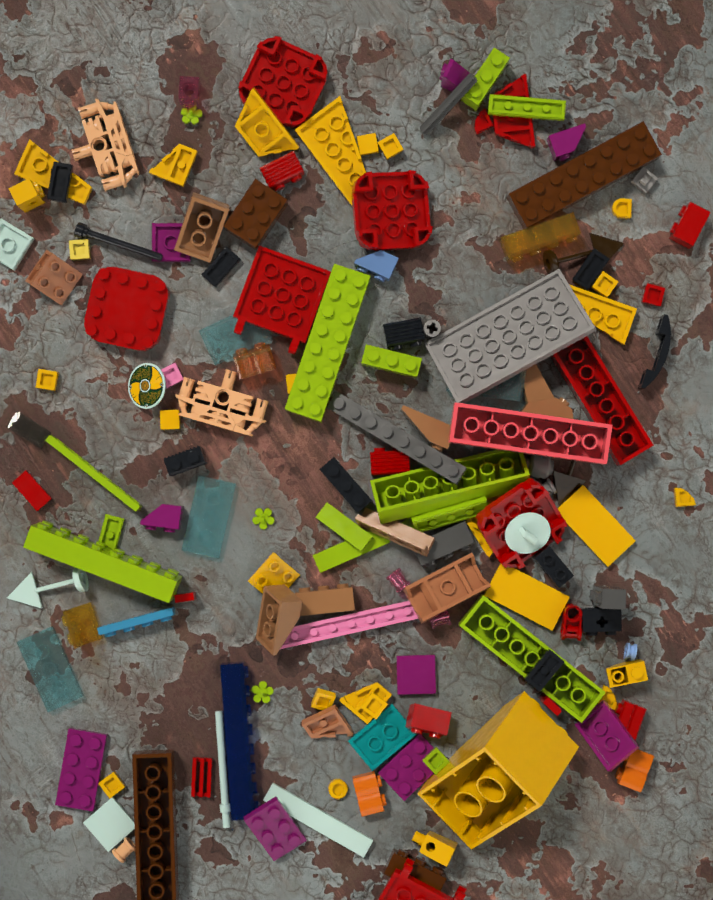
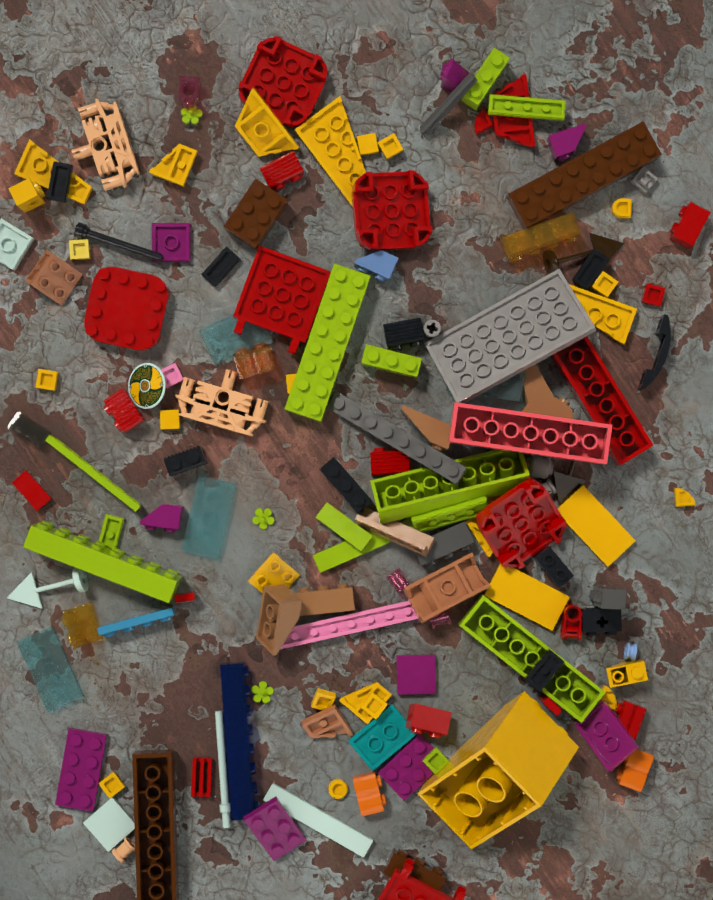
medium nougat slope [174,192,229,263] -> none
yellow torso [412,831,458,867] -> none
light aqua shield [505,512,551,554] -> none
none -> red brick [103,388,145,433]

